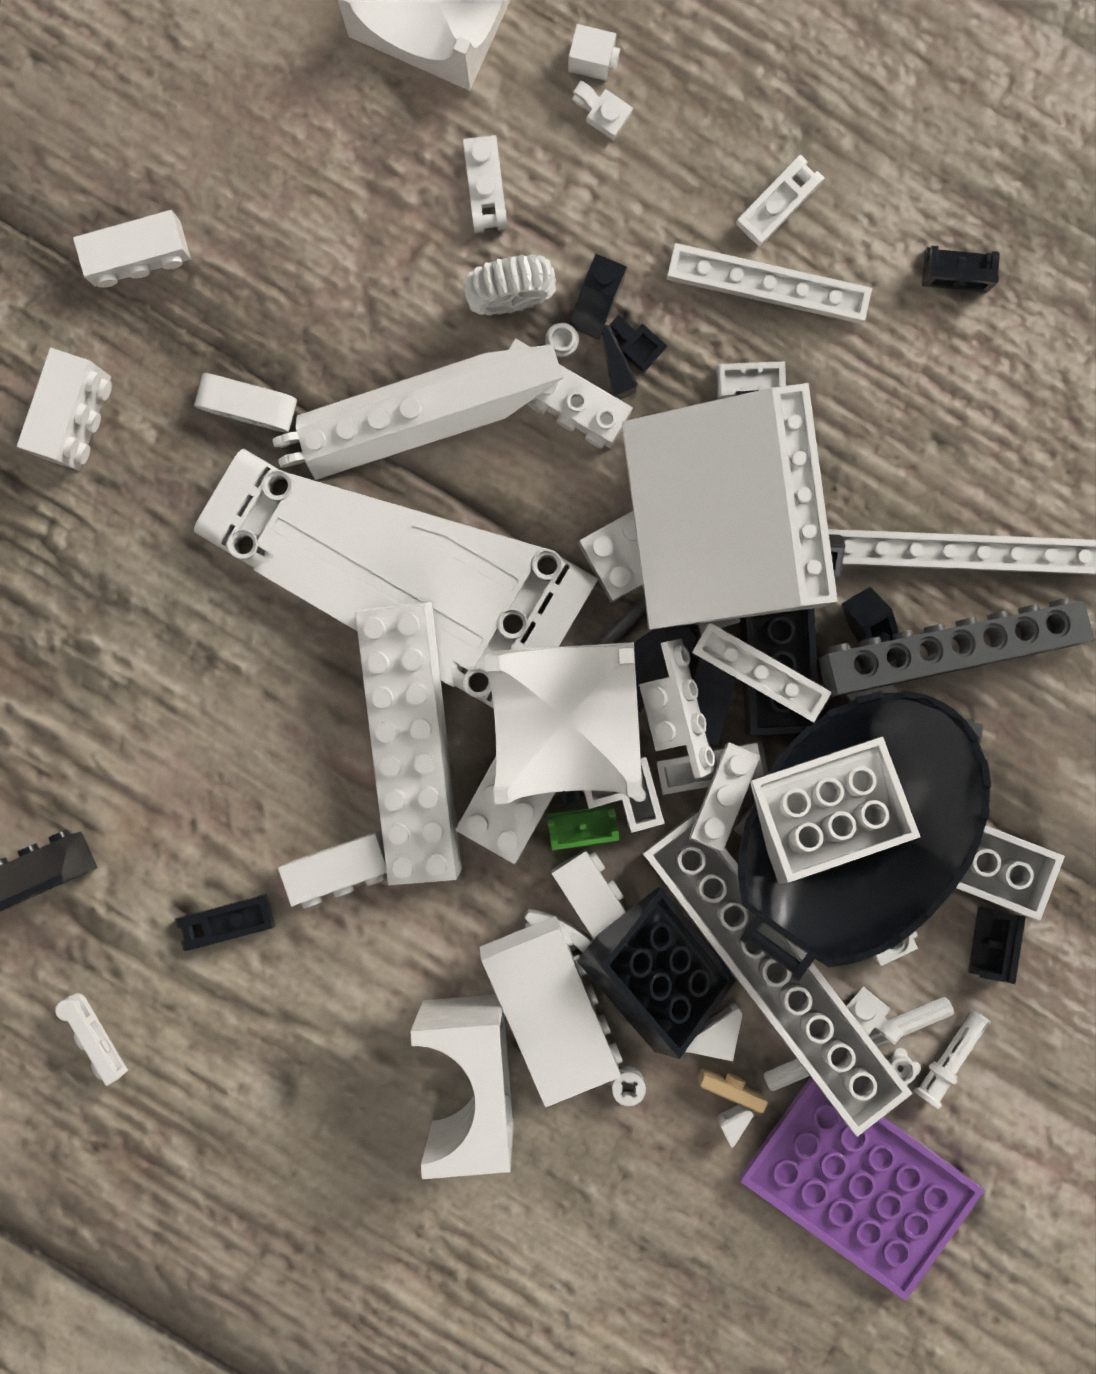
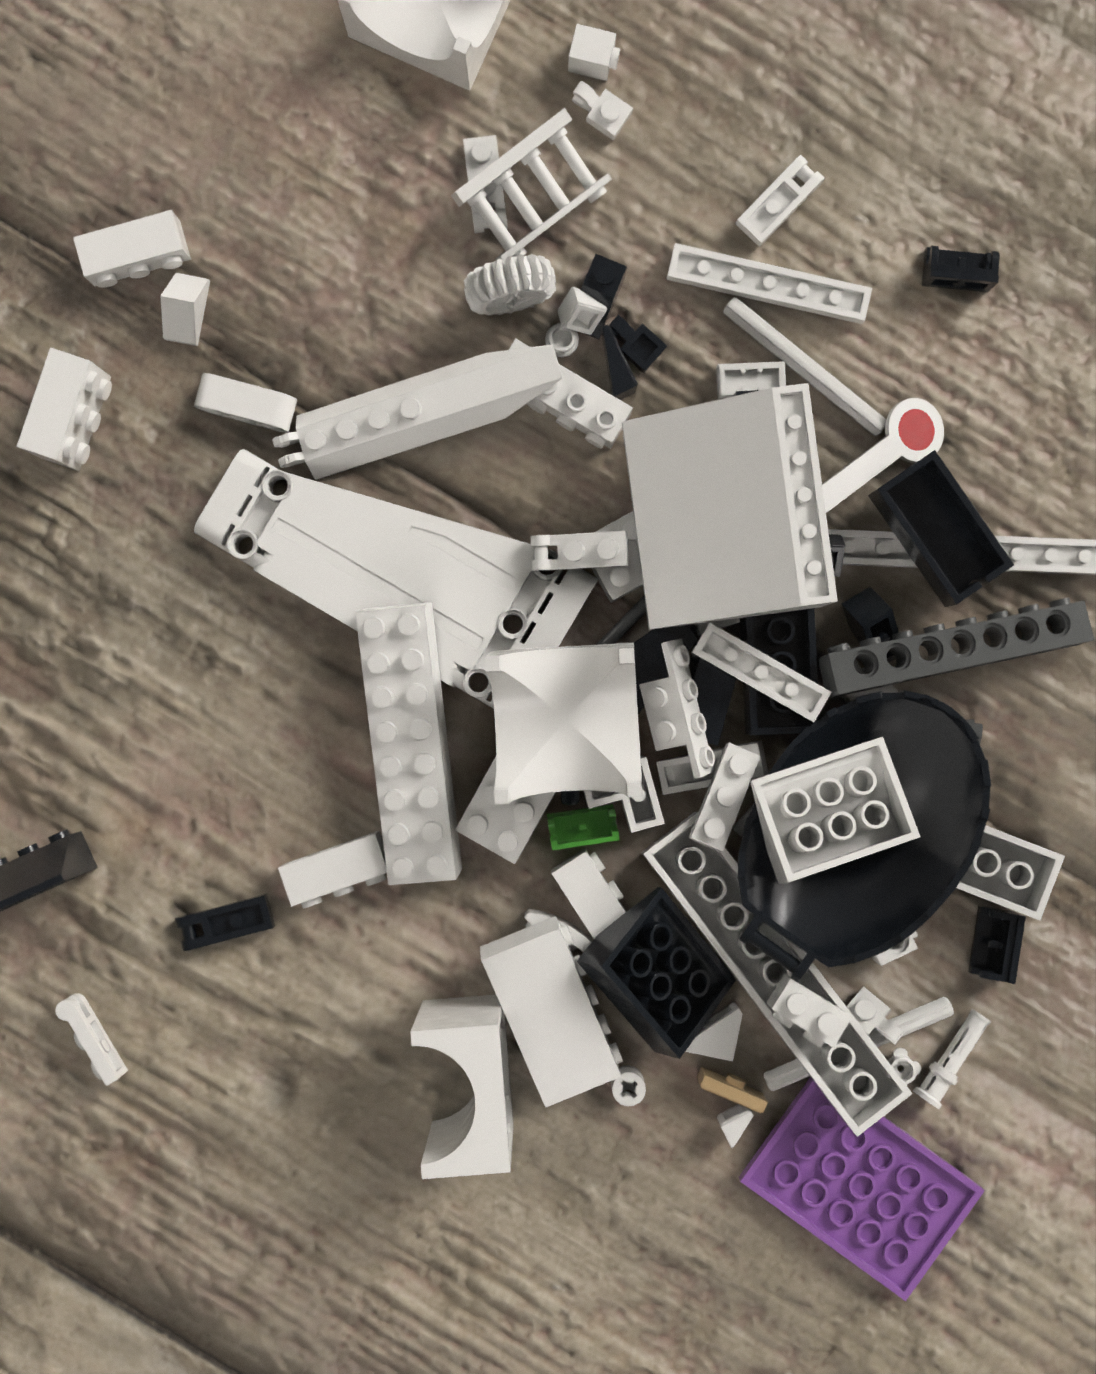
none -> white slope [160,273,210,346]
none -> white fence [451,108,612,260]
none -> white plate [530,531,629,571]
none -> white slope [558,287,607,335]
none -> white axle [723,297,886,436]
none -> white brick [766,973,852,1048]
none -> white piece [822,398,944,513]
none -> black piece [868,450,1014,607]

